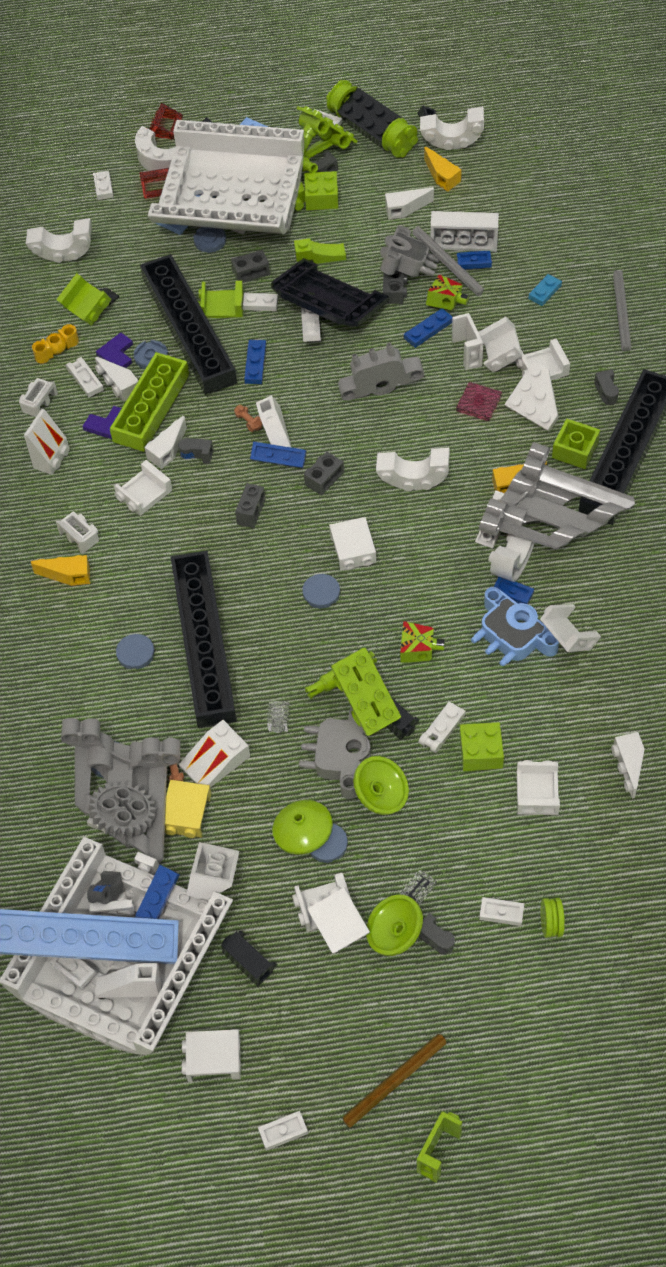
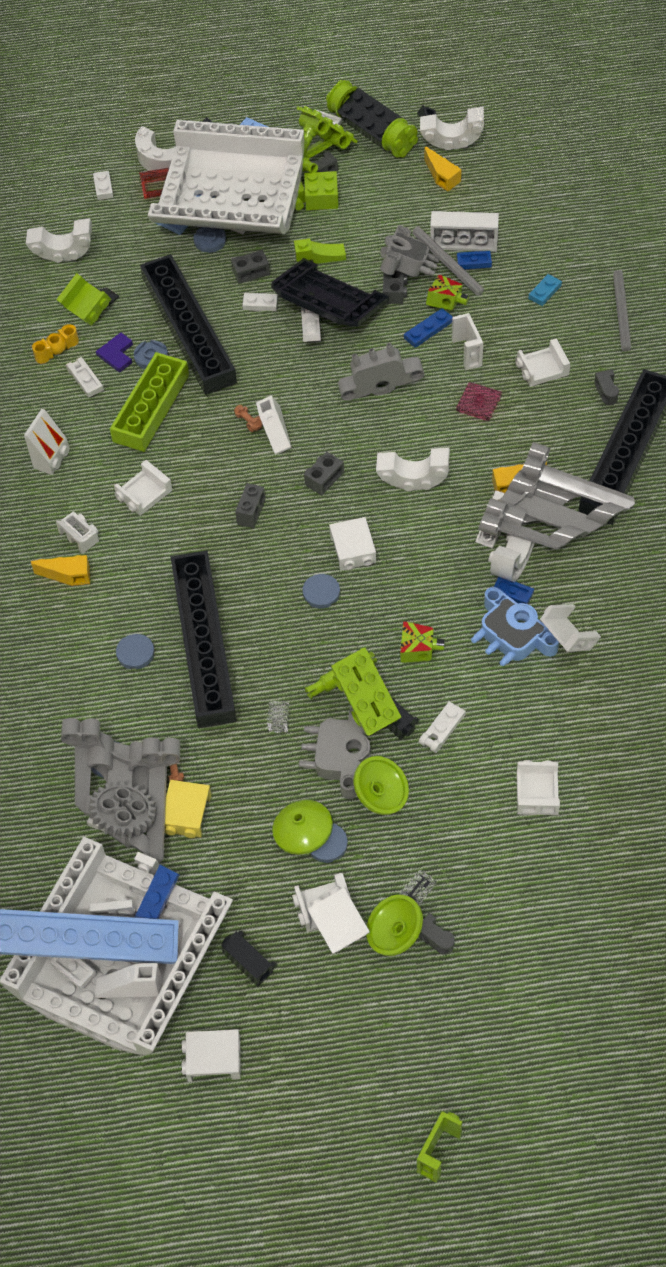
white window [19,378,58,417] -> none
dark purple tile [82,406,122,439] -> none
dark grey leg [87,871,123,904] -> none
white slope [95,357,139,402] -> none
white slope [145,416,187,469] -> none
clear red tile [149,103,183,139] -> none
dark grey leg [178,438,214,464] -> none
white slope [179,720,250,788] -> none
white slope [186,842,239,900] -> none
lime panel [198,281,244,318] -> none
blue plate [244,340,266,384] -> none
blue plate [250,441,307,469] -> none
white plate [258,1111,308,1151] -> none
pearl gold axle [343,1034,446,1128] -> none
white slope [385,187,434,219] -> none
lime brick [459,722,504,771] -> none
white panel [478,317,523,373] -> none
white plate [479,897,524,926] -> none
white plate [504,361,559,432] -> none
lime head [540,898,565,938] -> none
lime brick [552,418,600,469] -> none
white slope [611,732,644,799] -> none

